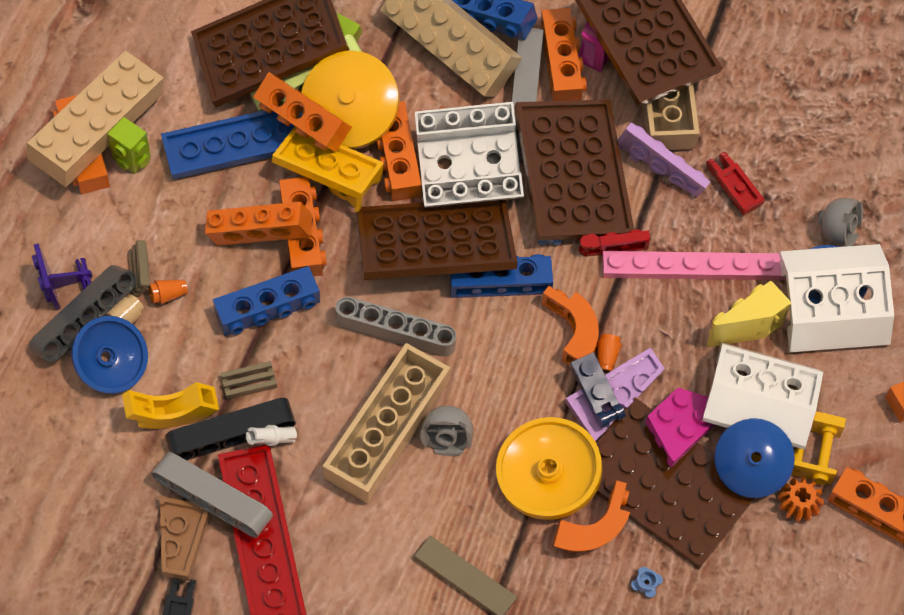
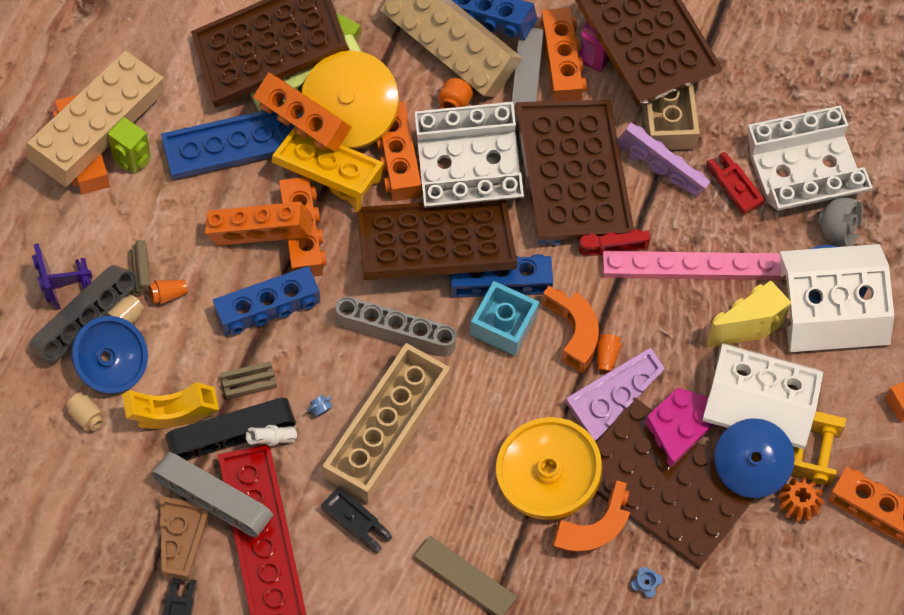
light grey cylinder [420,405,473,456] -> none
plate [569,352,626,428] -> none
none -> tan brick [66,393,105,431]
none -> medium blue plate [308,395,334,417]
none -> black hinge [321,487,393,554]
none -> orange head [438,78,473,108]
none -> medium azure brick [470,281,540,356]
none -> white slope [747,105,873,211]

